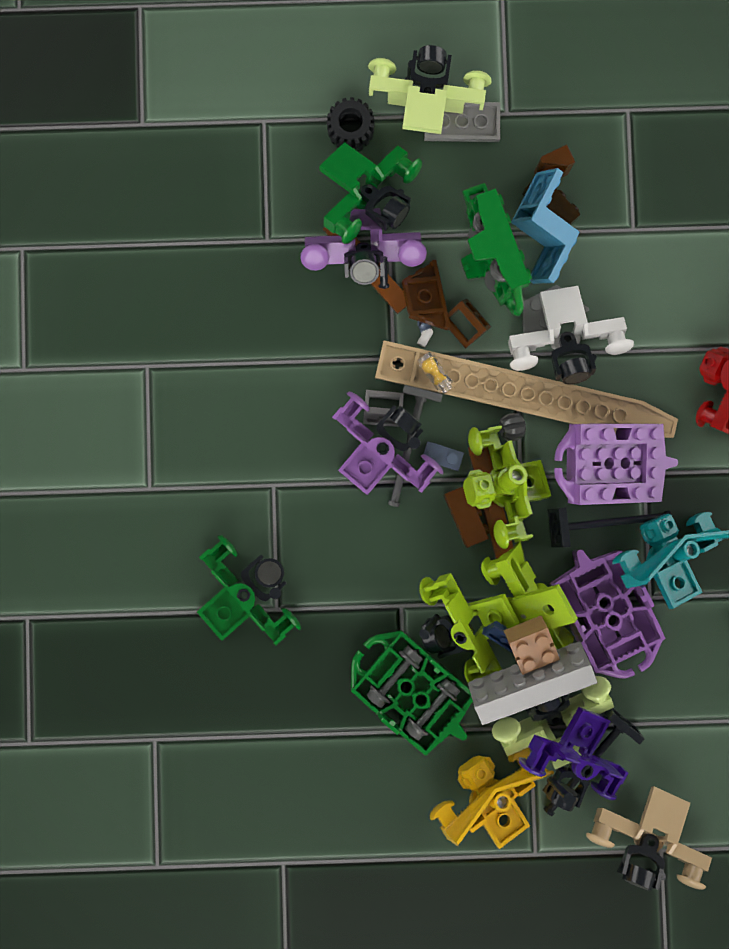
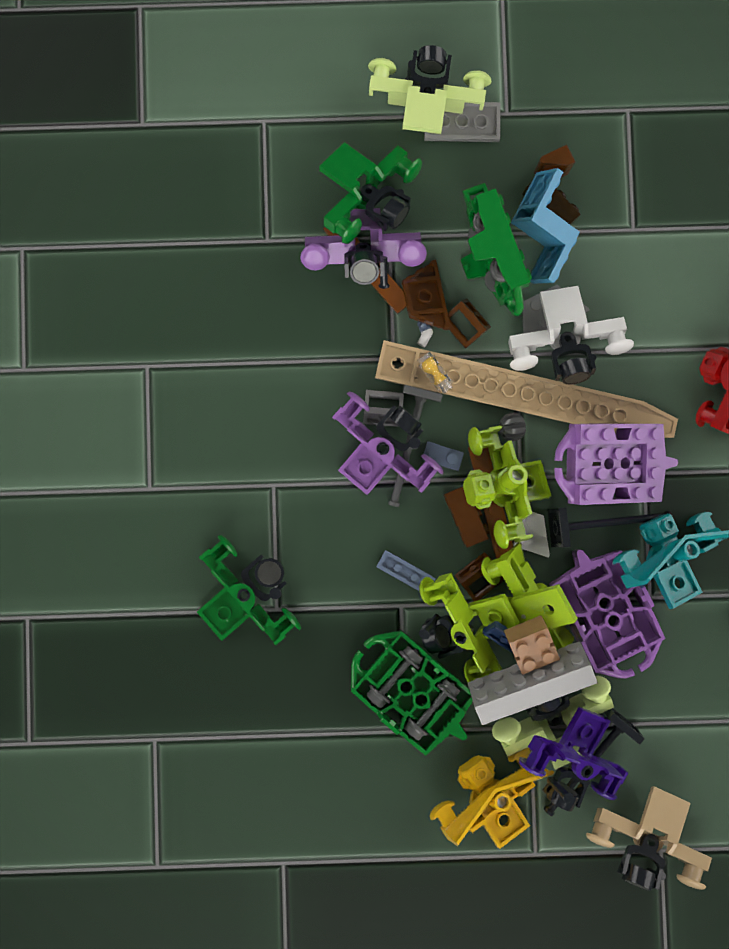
black tyre [327,97,374,151] -> none
none -> sand blue plate [376,550,436,591]
none -> reddish brown tile [454,552,504,601]
none -> white wing [513,512,550,557]

